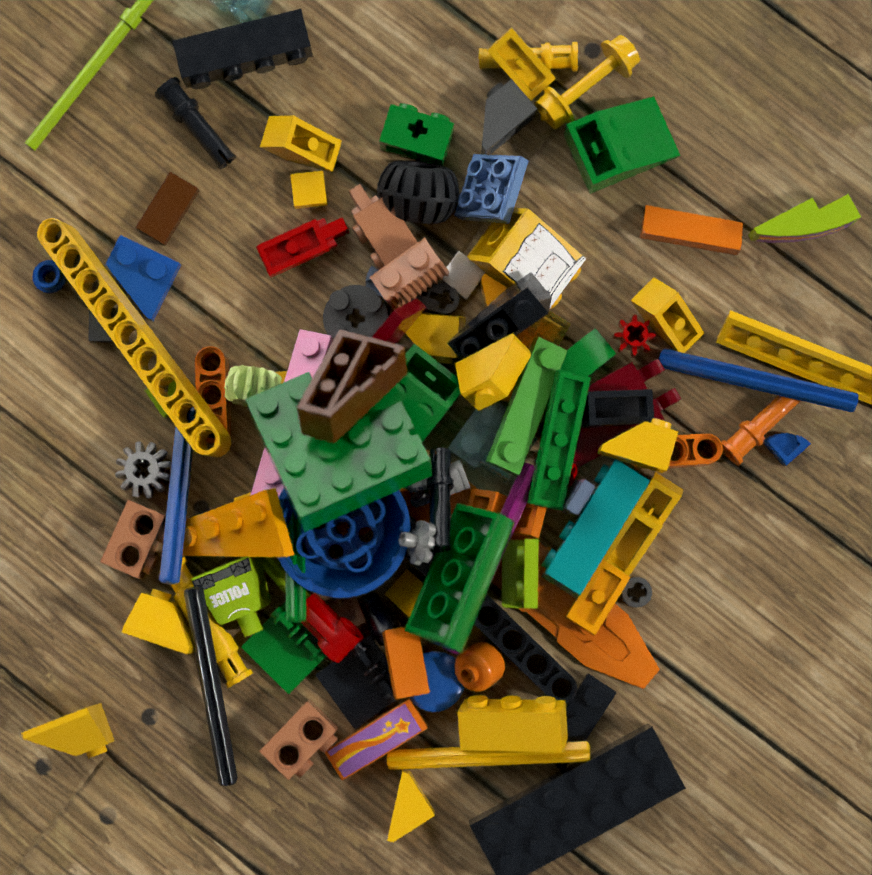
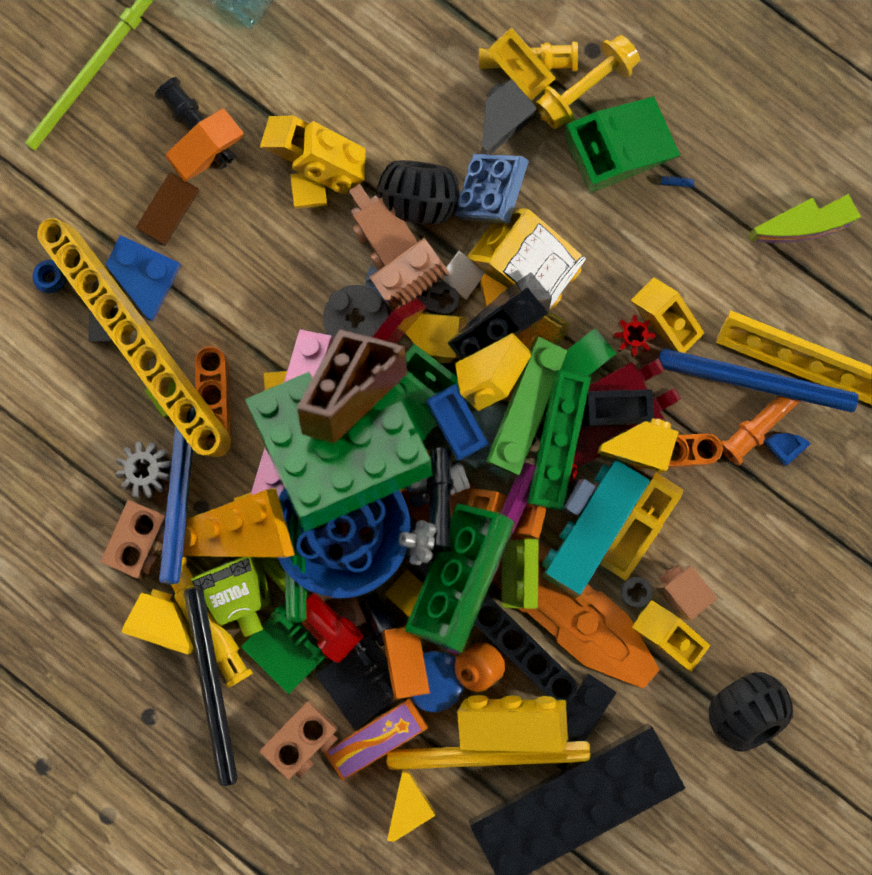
yellow slope [21,703,115,759] -> none
black brick [172,9,313,89] -> none
yellowish green gear [224,365,282,407] -> none
red hinge [256,217,350,278] -> none
green brick [379,103,454,166] -> none
light orange plate [565,559,631,636] -> none
orange slope [640,205,743,255] -> none
none -> orange slope [165,108,244,182]
none -> yellow bracket [292,121,366,194]
none -> blue tile [425,384,488,461]
none -> yellow slope [632,600,711,672]
none -> nougat brick [656,565,718,620]
none -> blue leg [660,176,694,188]
none -> black wheel [709,672,793,752]

